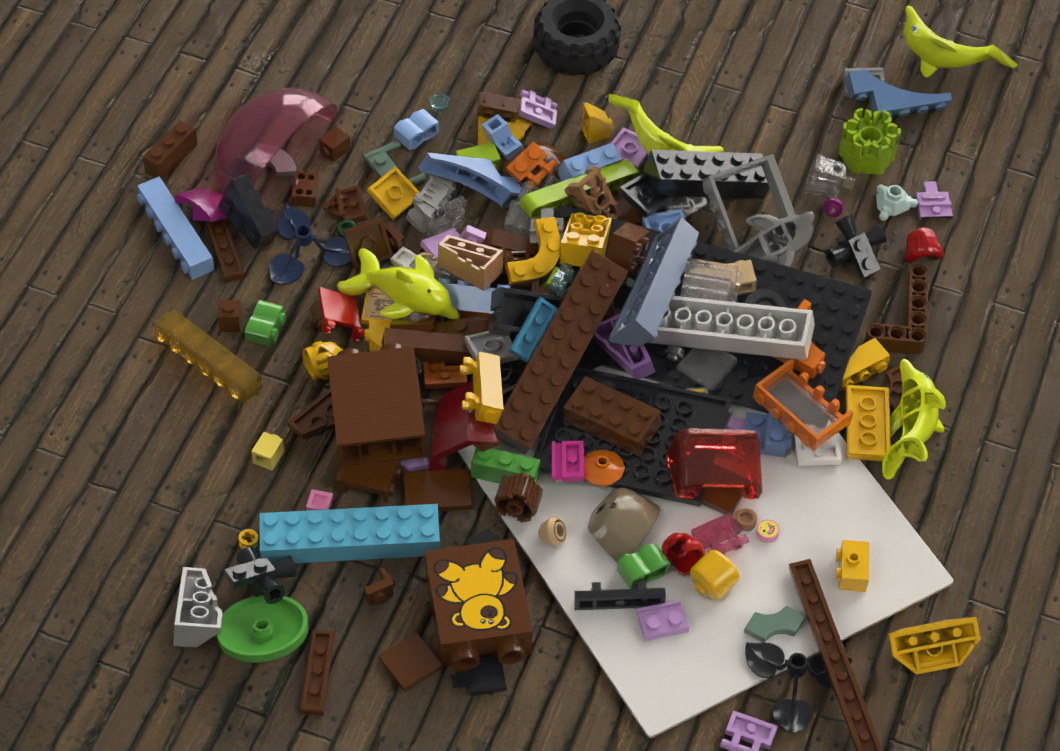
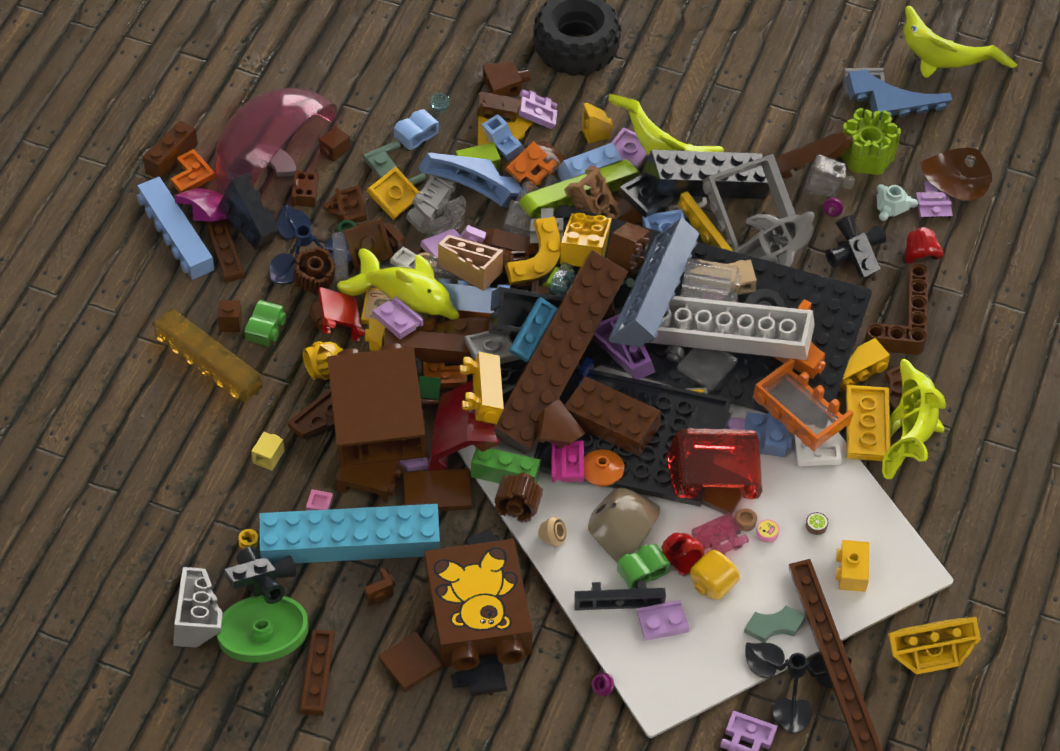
none -> orange plate [171,149,216,193]
none -> reddish brown brick [293,246,336,295]
none -> clear piece [332,232,349,284]
none -> lavender plate [372,297,423,339]
none -> green tile [419,376,441,399]
none -> reddish brown torso [483,62,530,97]
none -> reddish brown slope [537,399,586,449]
none -> clear blue tile [579,357,594,384]
none -> magenta plate [592,673,614,696]
none -> yellow plate [678,191,733,251]
none -> reddish brown brick [775,131,854,179]
none -> tile [806,512,828,535]
none -> reddish brown piece [920,147,992,201]

